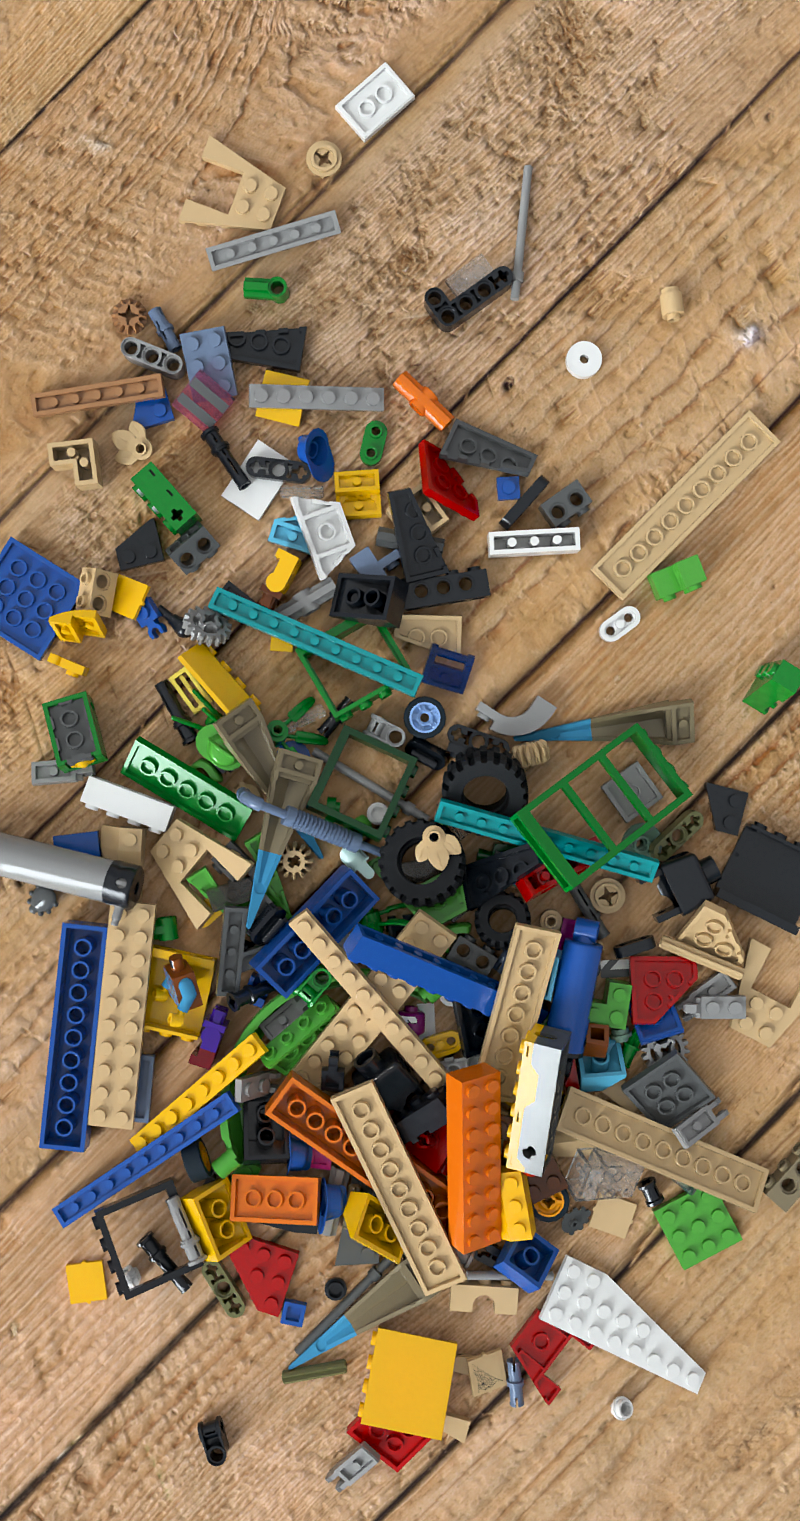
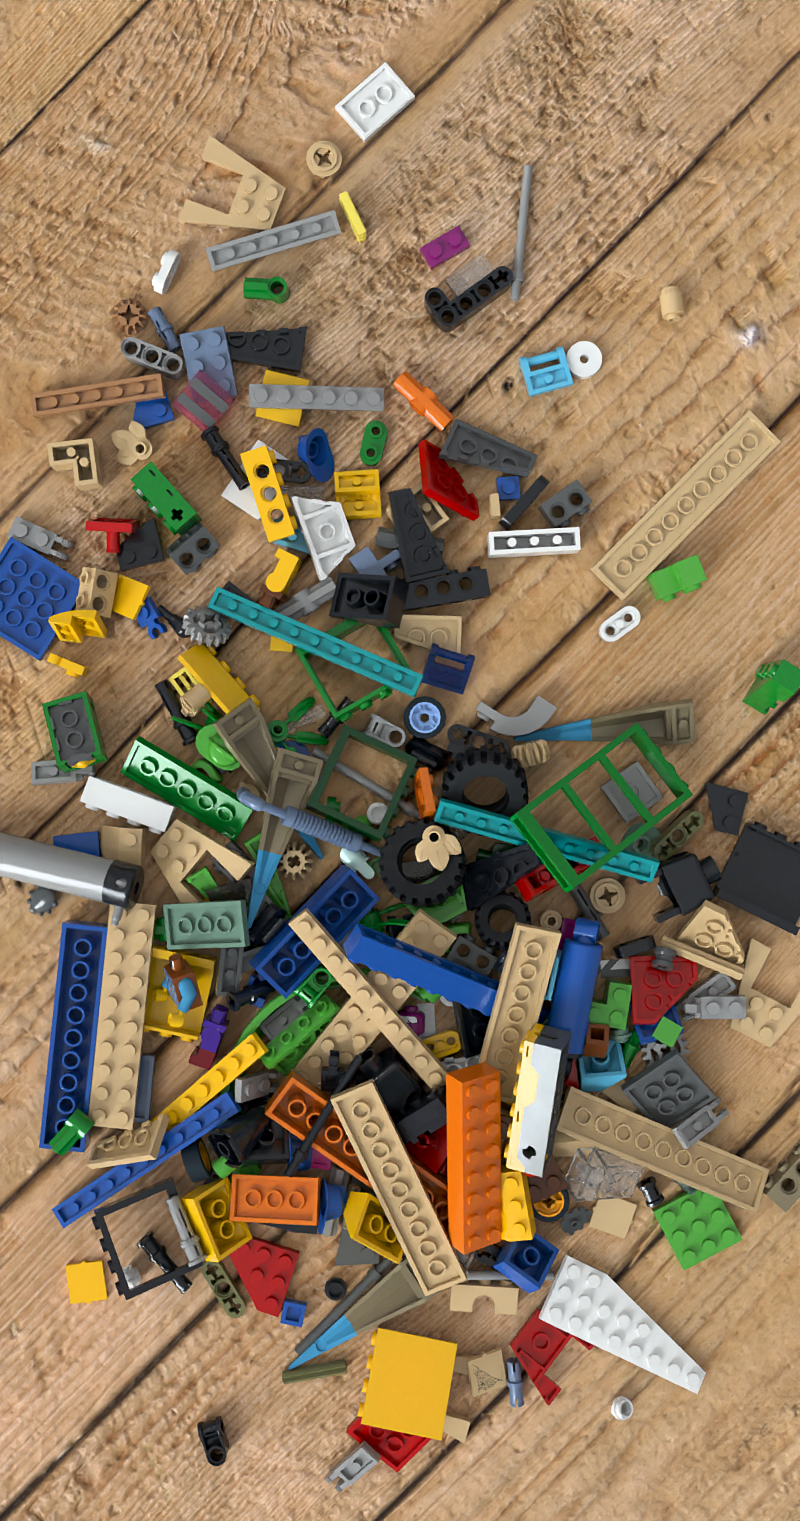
none -> light grey hinge [7,516,73,561]
none -> green piece [49,1108,95,1156]
none -> red tile [86,517,140,553]
none -> tan wing [86,1114,170,1169]
none -> white plate [152,249,181,295]
none -> sand green plate [163,899,250,950]
none -> tan piece [180,684,211,718]
none -> black cone [208,1106,271,1168]
none -> yellow brick [240,445,299,543]
none -> black bar [284,1054,364,1178]
none -> light yellow tile [339,191,367,243]
none -> orange plate [412,767,438,821]
none -> magenta plate [420,226,470,270]
none -> tan tile [488,493,501,520]
none -> medium azure plate [519,346,573,397]
none -> dark grey wheel [651,947,676,971]
none -> bright green tile [652,1016,683,1048]

